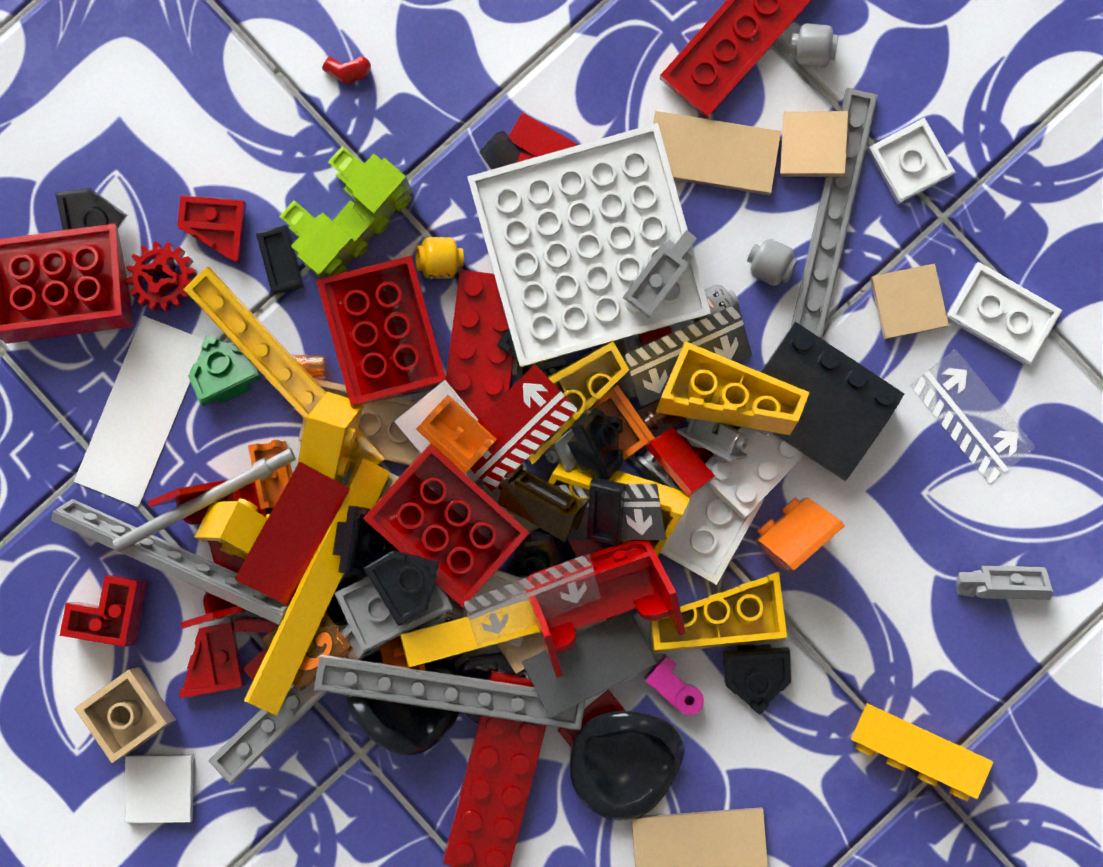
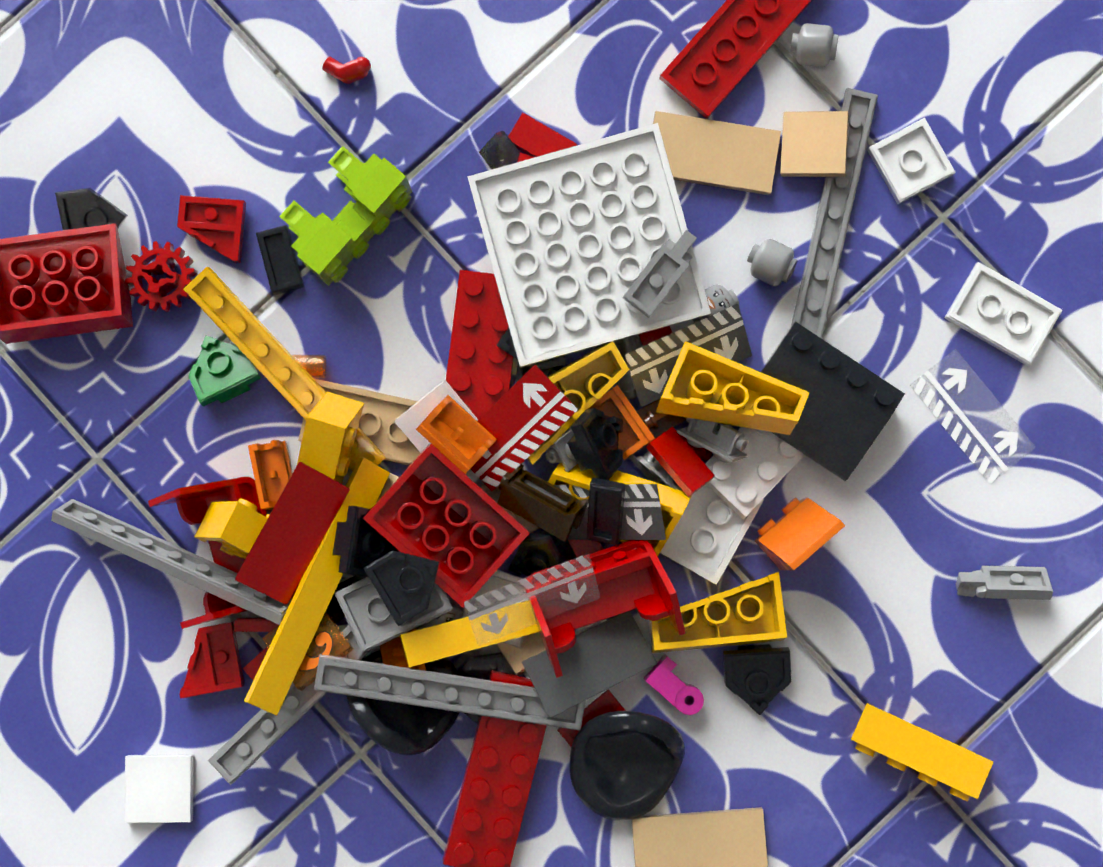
red brick [59,575,147,647] -> none
white sticker [74,316,204,507] -> none
tan brick [74,667,176,763] -> none
light grey bar [112,448,296,552] -> none
red slope [316,256,446,406] -> none
yellow head [415,237,464,279] -> none
tan tile [870,263,949,340] -> none

